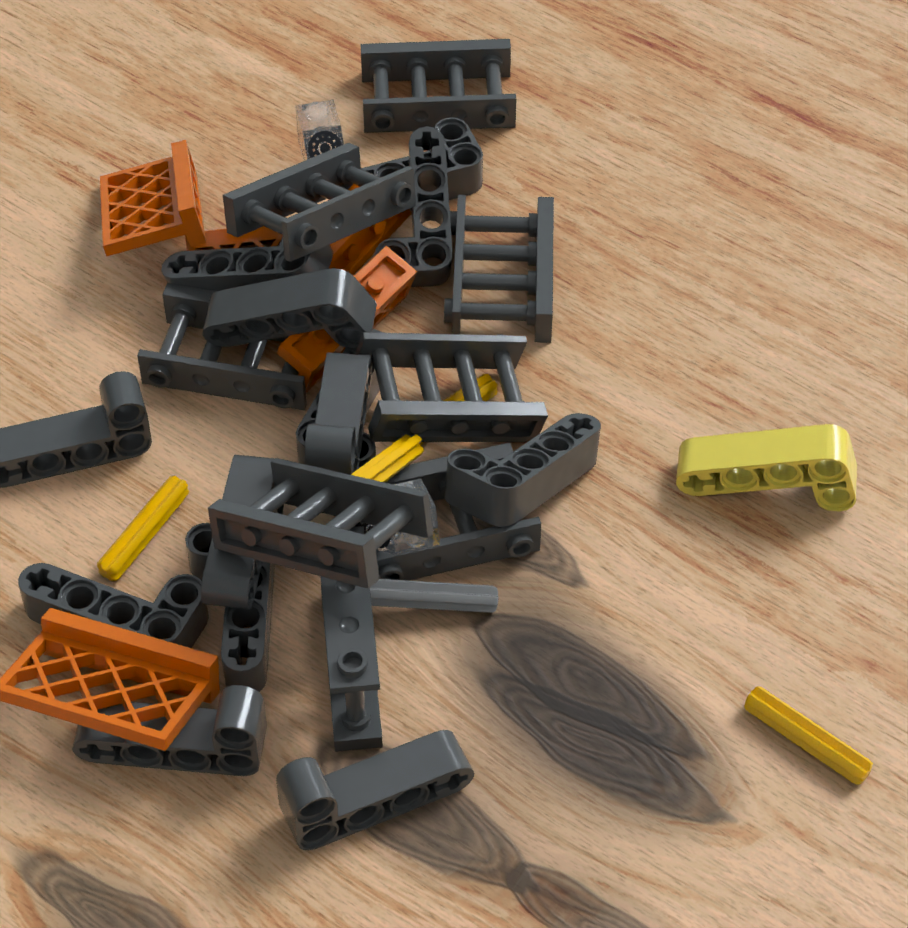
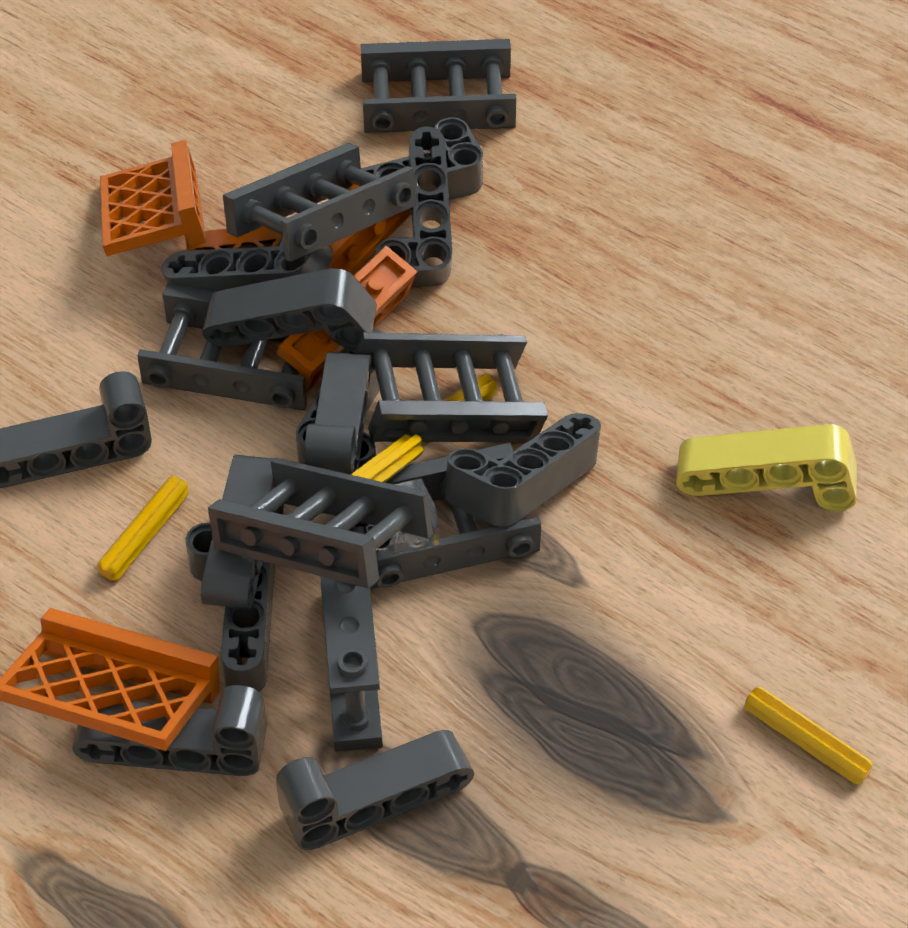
dark grey beam [18,563,209,648] -> none
clear slope [295,100,344,161] -> none
light grey axle [370,579,499,613] -> none
dark grey fence [444,195,554,343] -> none

